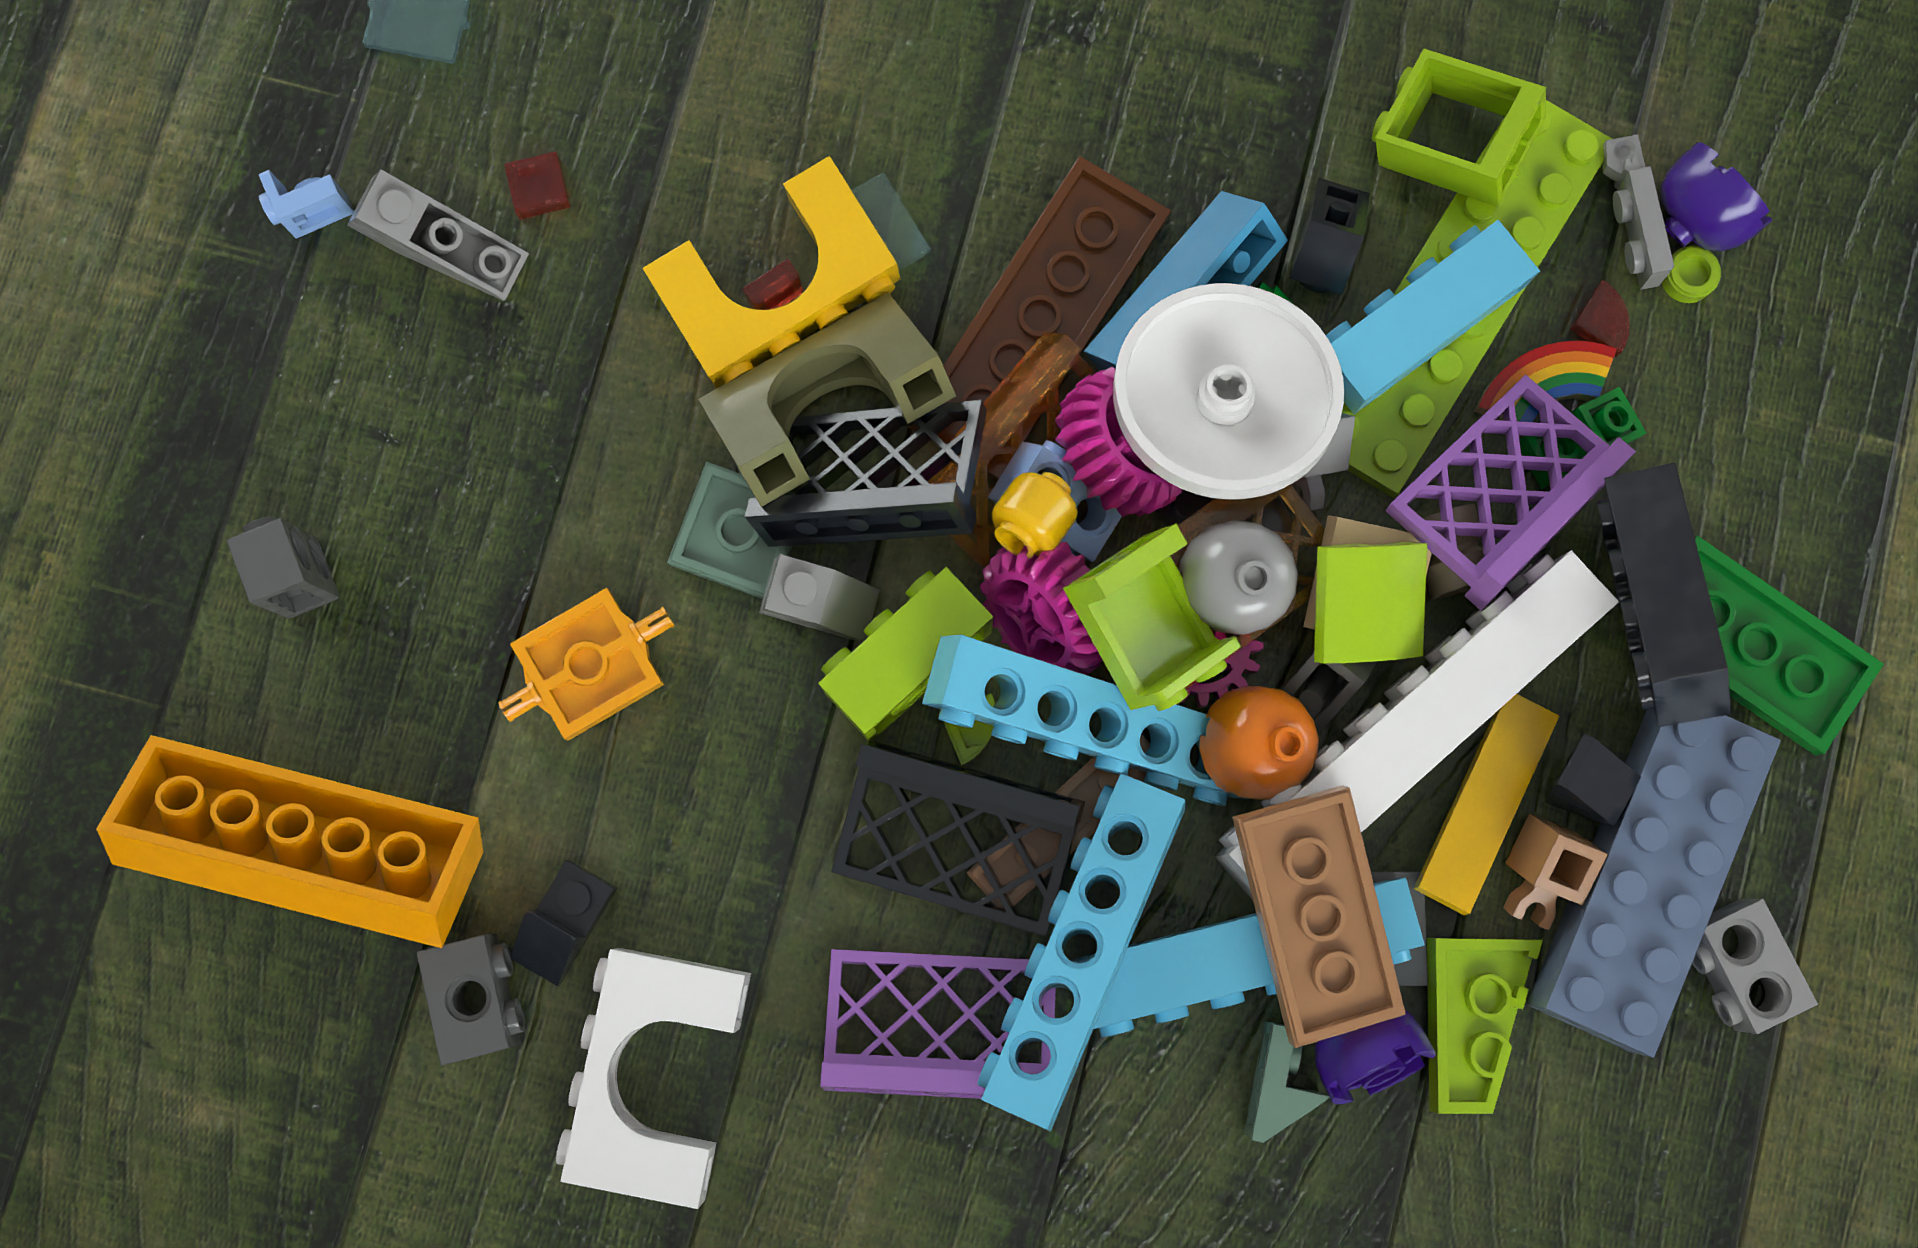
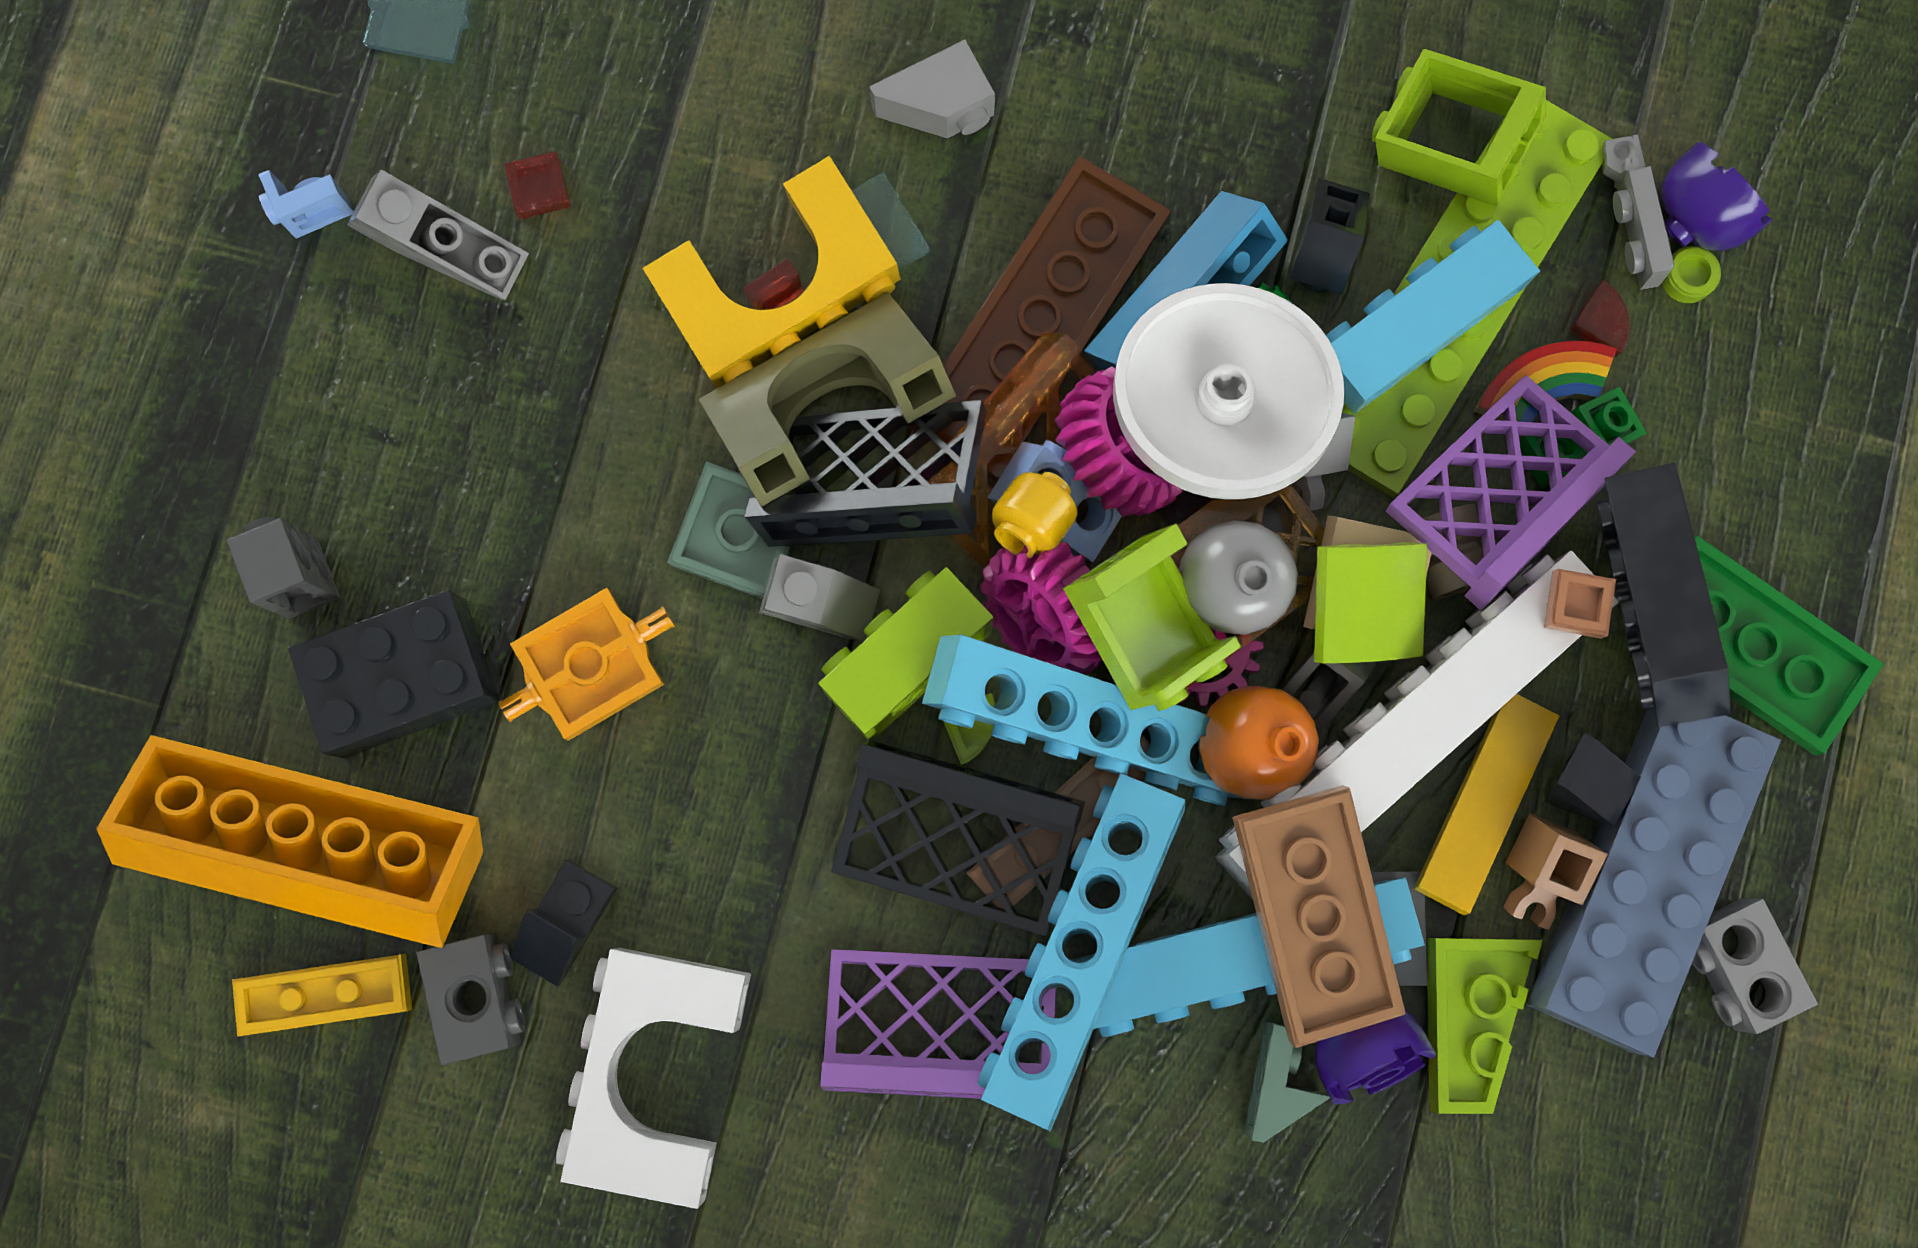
none -> yellow tile [232,954,412,1037]
none -> black brick [288,589,500,759]
none -> light grey slope [869,39,995,138]
none -> nougat tile [1544,569,1616,639]

